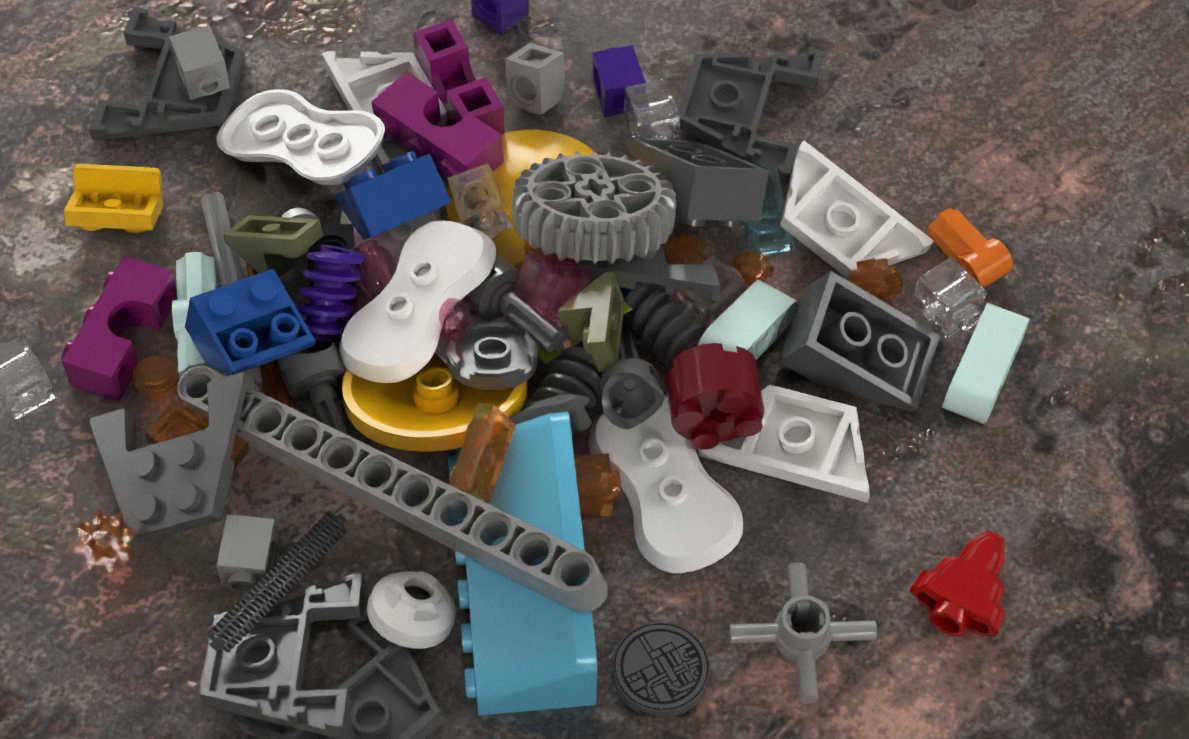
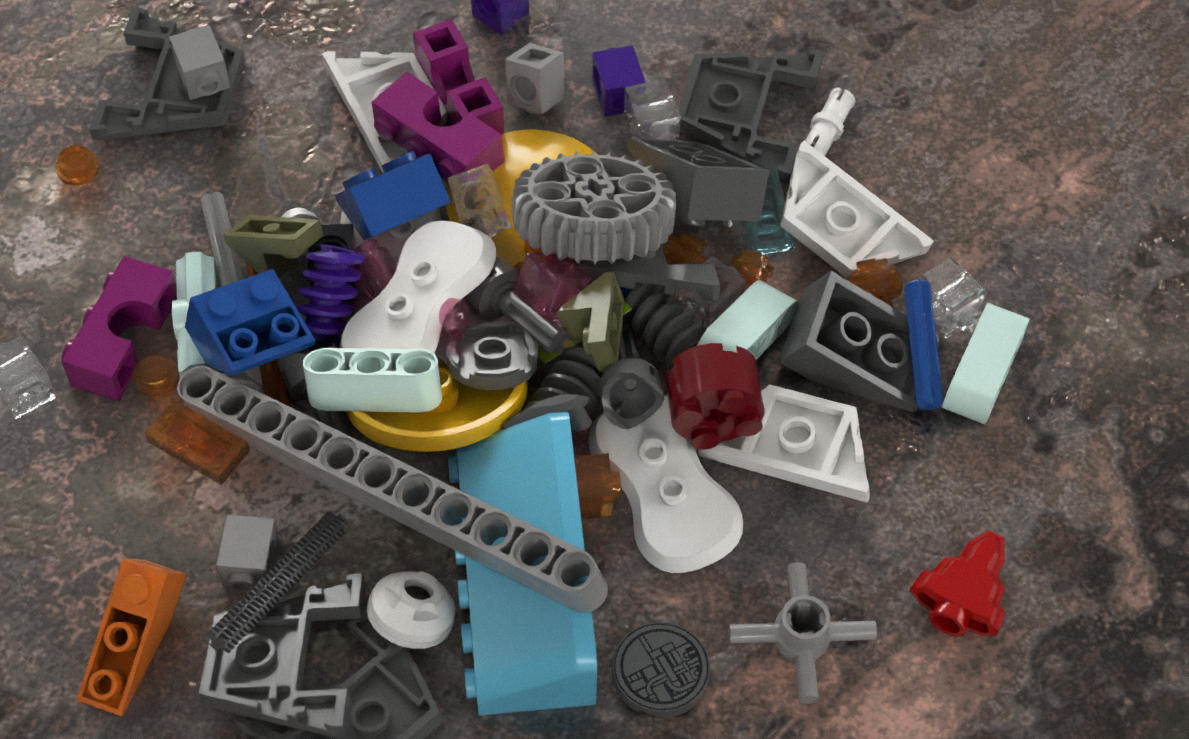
yellow bracket [64,164,163,233] -> none
clear orange gear [73,509,135,572] -> none
dark grey wing [90,372,254,542] -> none
white plate [216,90,385,185] -> none
clear orange plate [449,403,516,504] -> none
orange piece [927,207,1013,293] -> none
none -> clear orange plate [55,145,99,186]
none -> orange slope [76,558,187,716]
none -> light aqua beam [303,348,442,412]
none -> white pin [805,88,856,156]
none -> blue axle [904,280,944,410]

